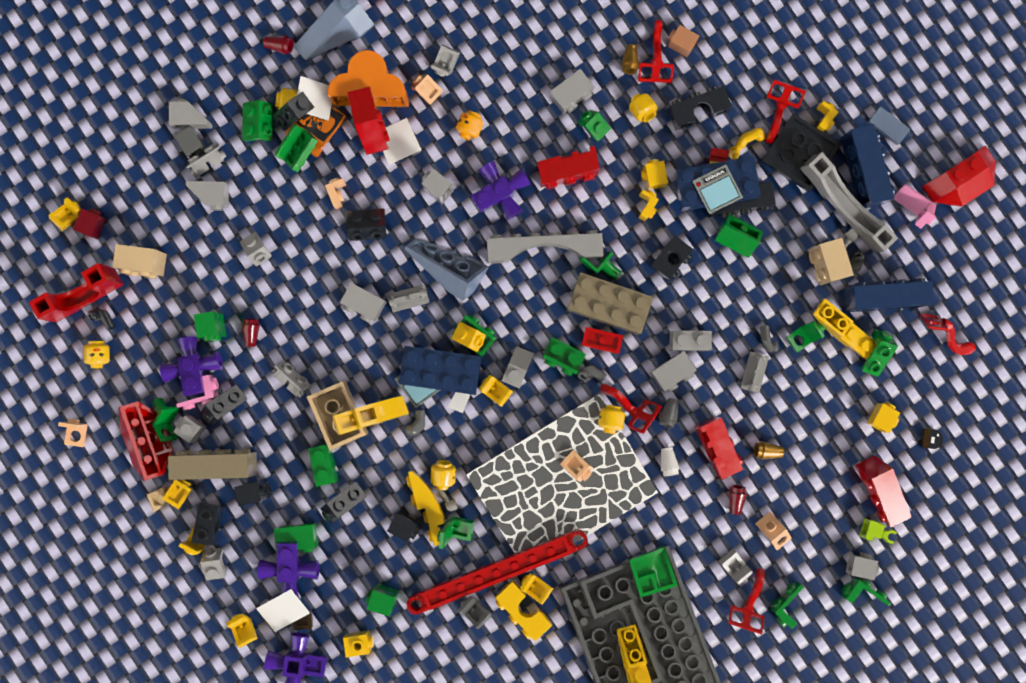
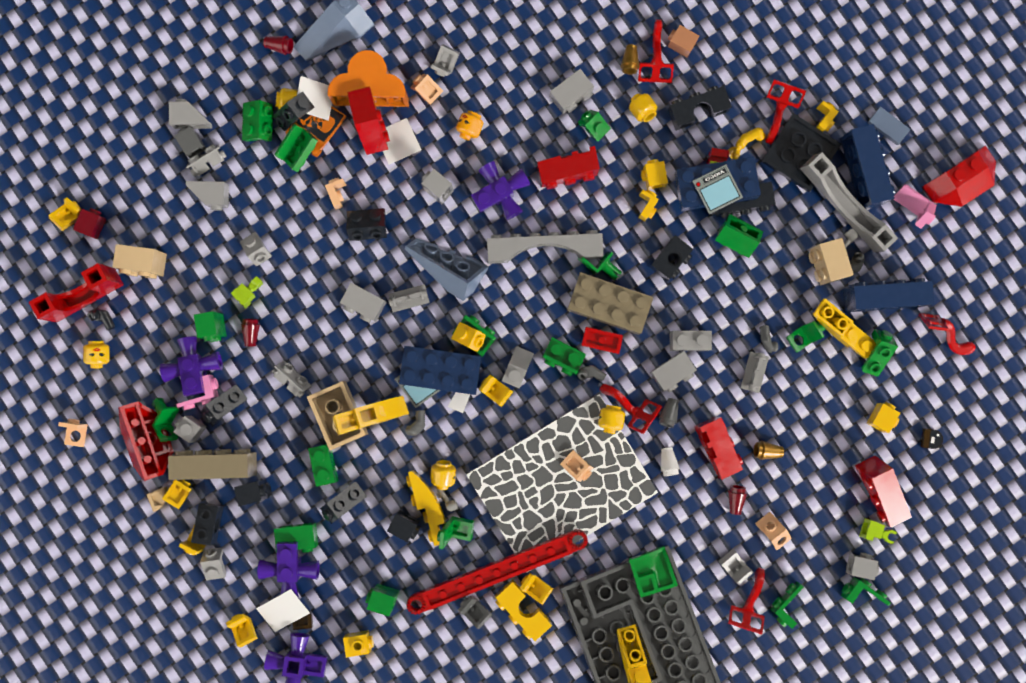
none -> lime piece [231,276,263,309]

